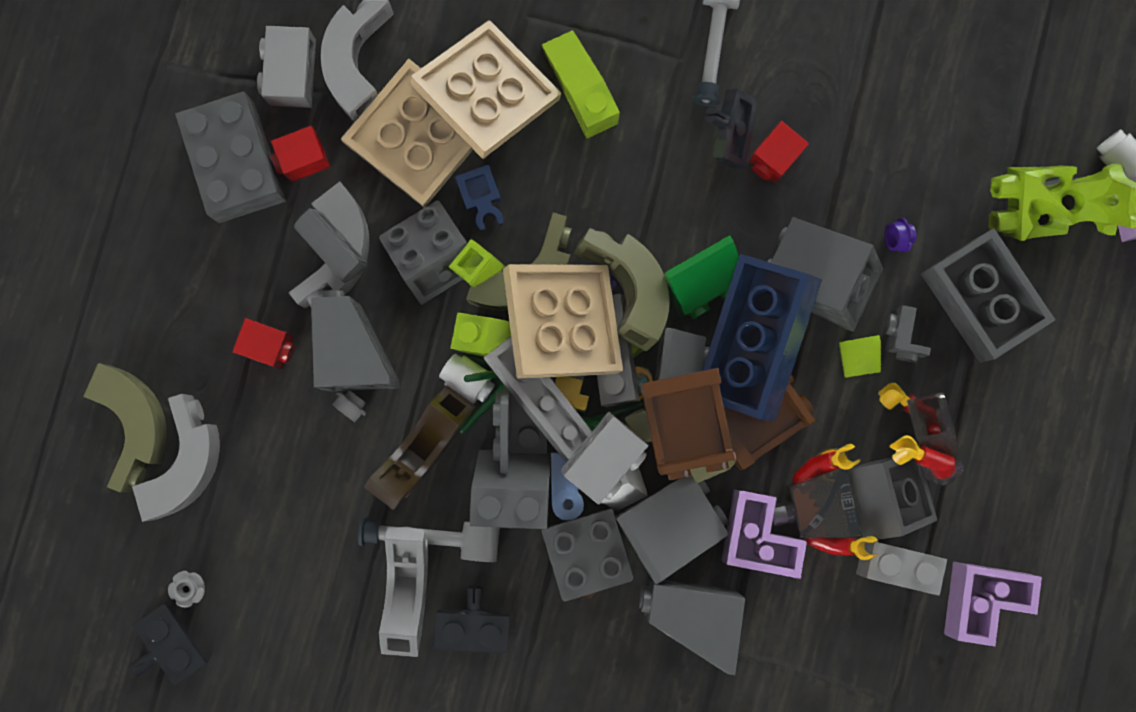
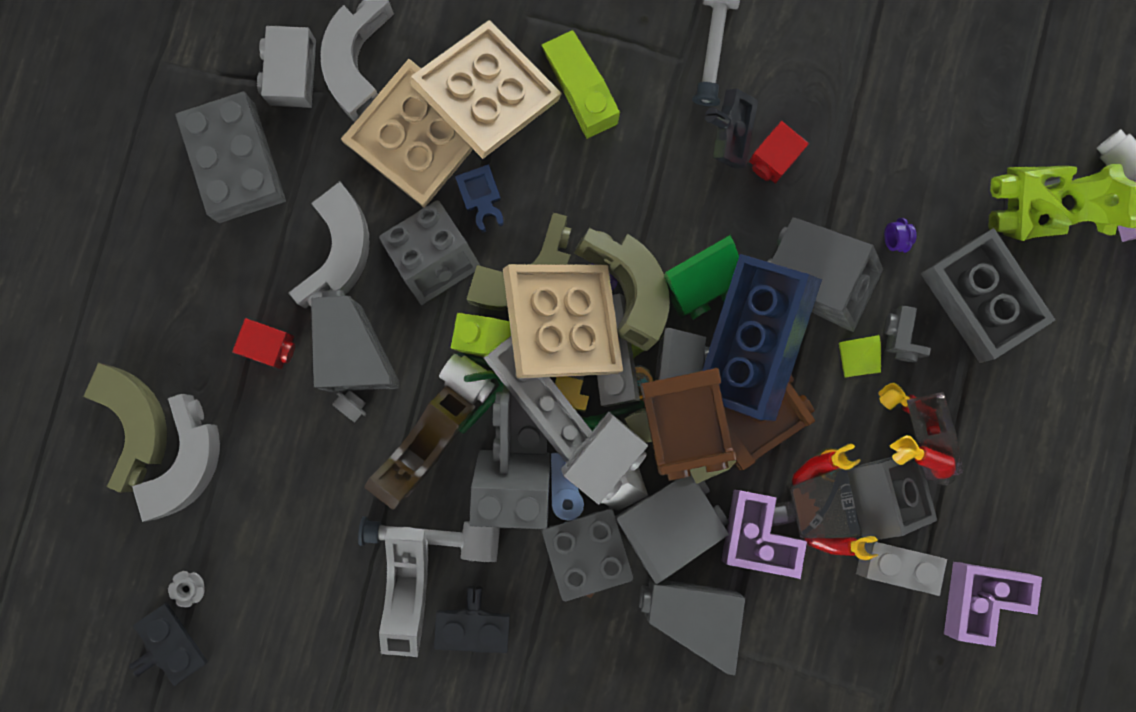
red brick [270,126,331,182] -> none
dark grey brick [294,208,368,283] -> none
lime slope [449,239,505,287] -> none

